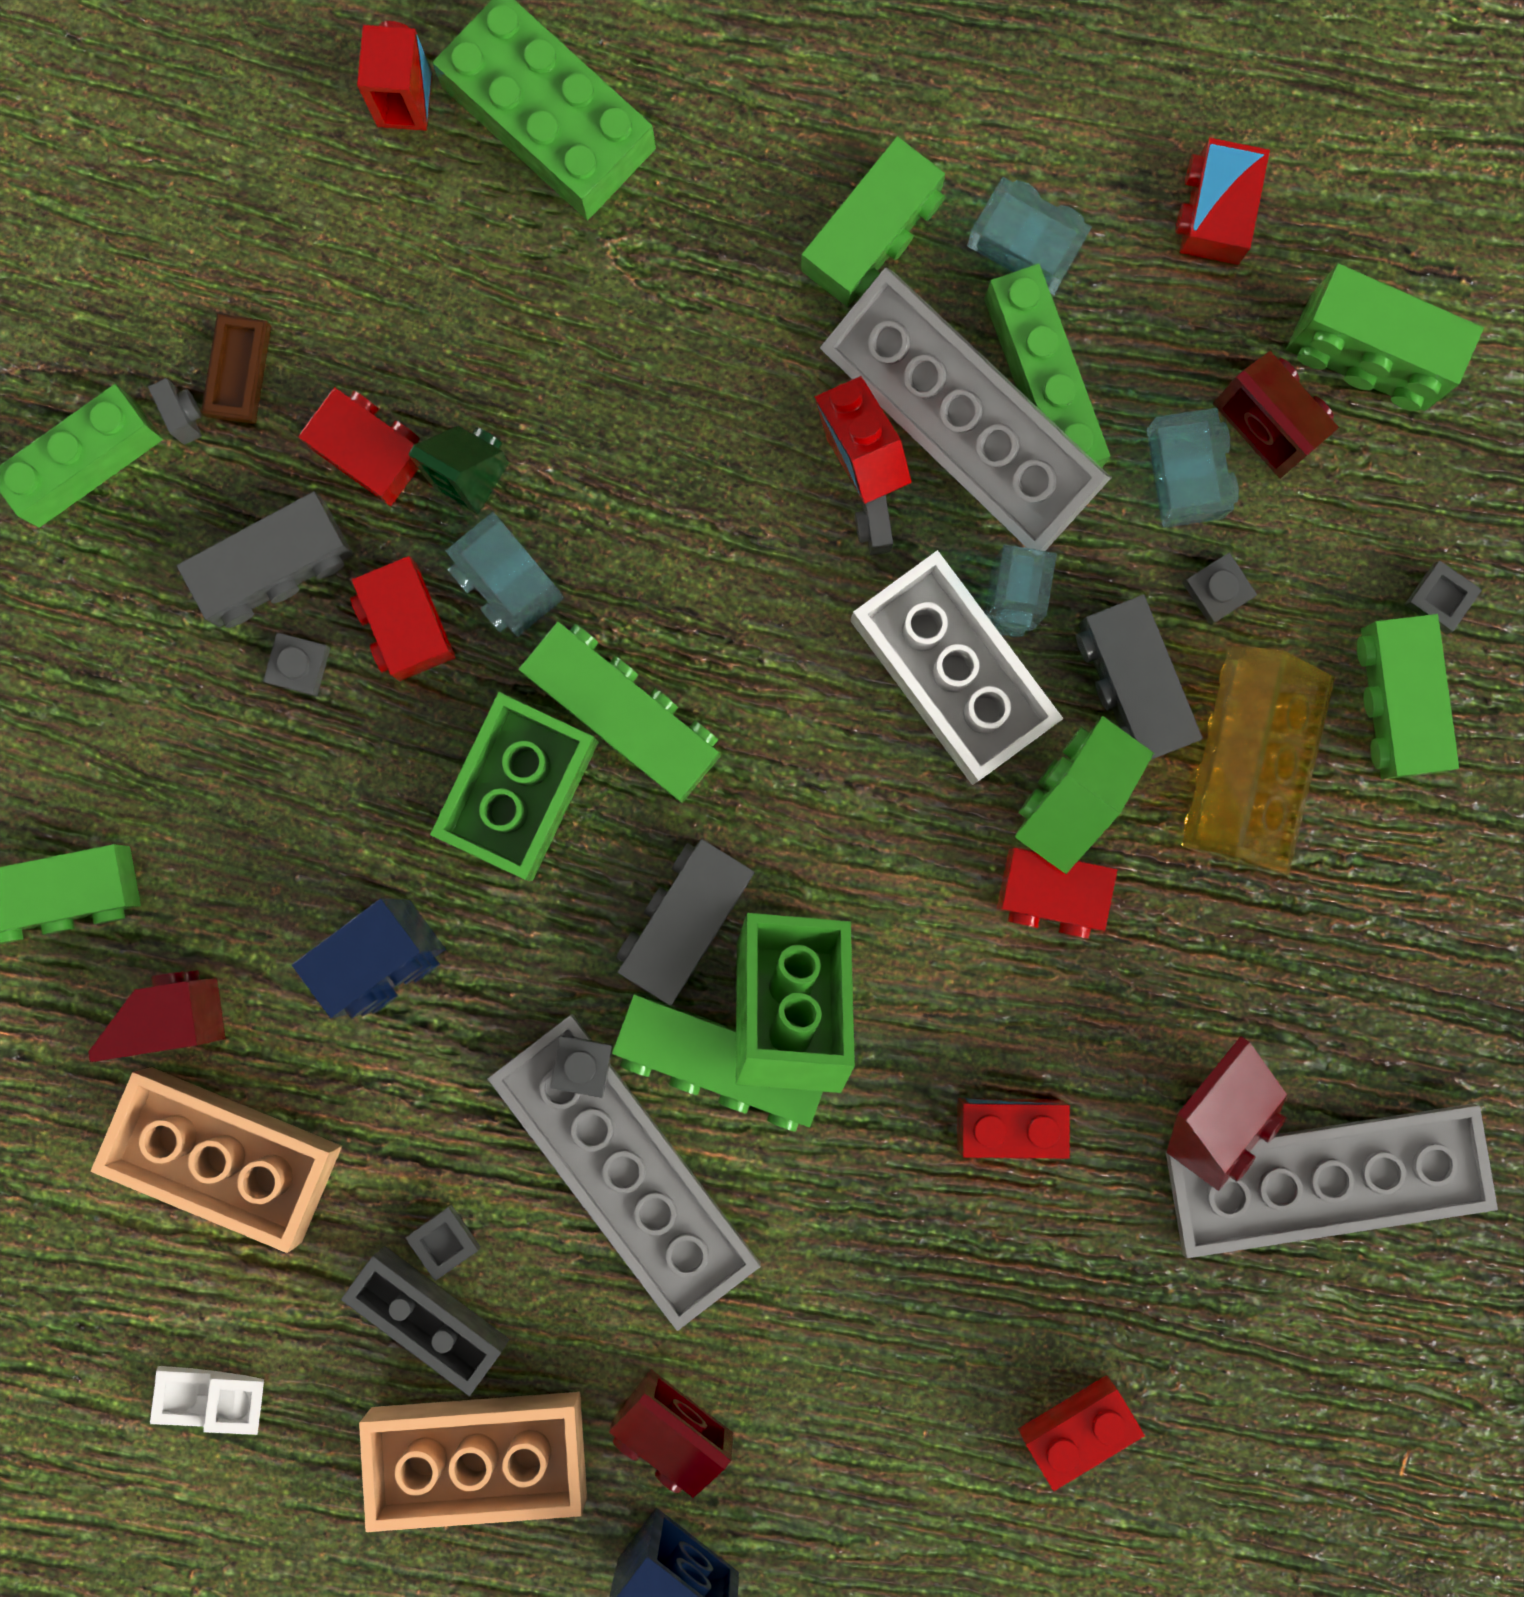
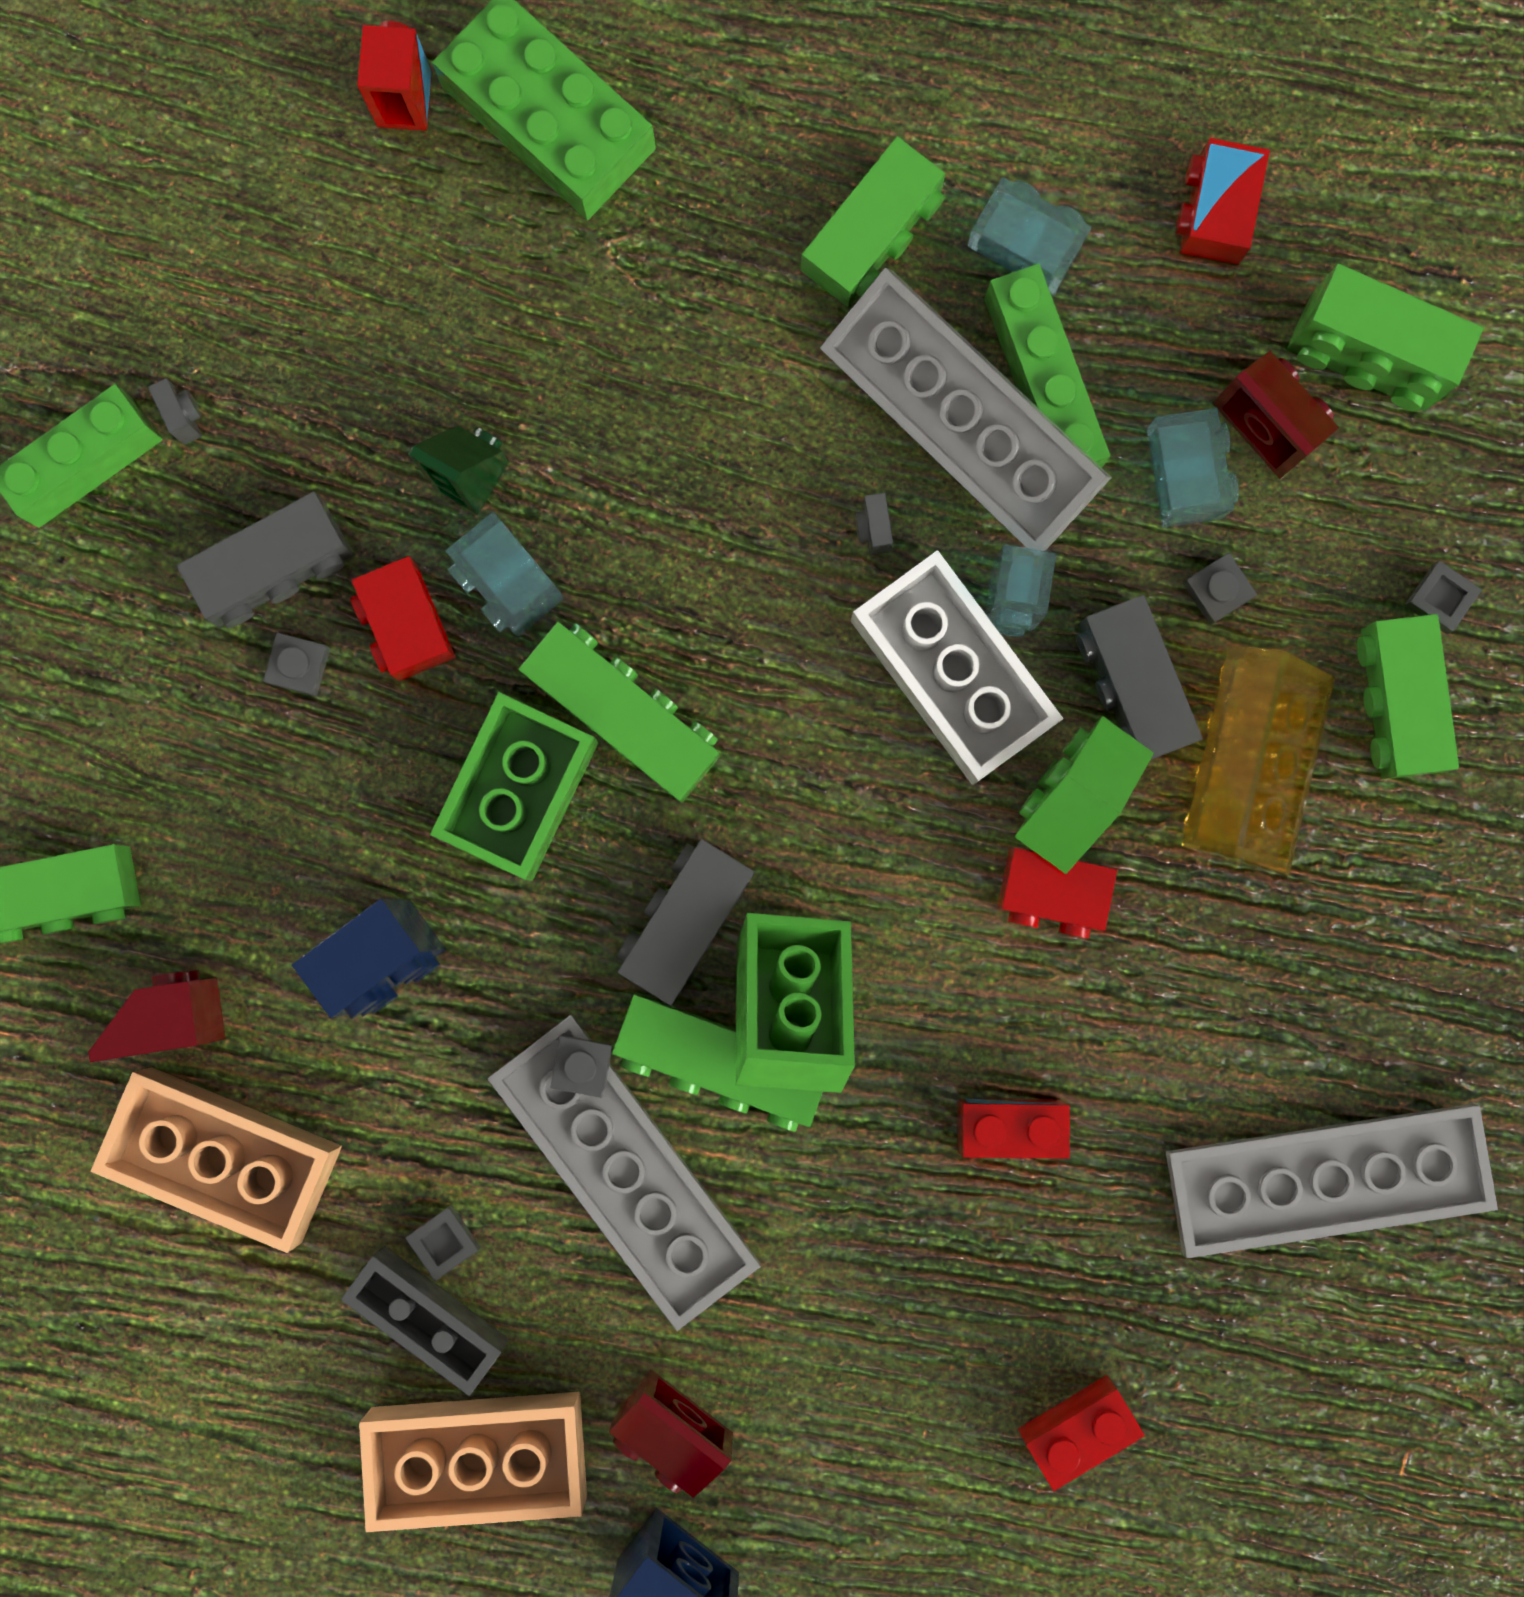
white slope [150,1366,264,1435] -> none
reddish brown tile [201,314,272,424] -> none
red brick [298,387,420,507] -> none
red brick [814,376,912,504] -> none
slope [1166,1036,1287,1191] -> none

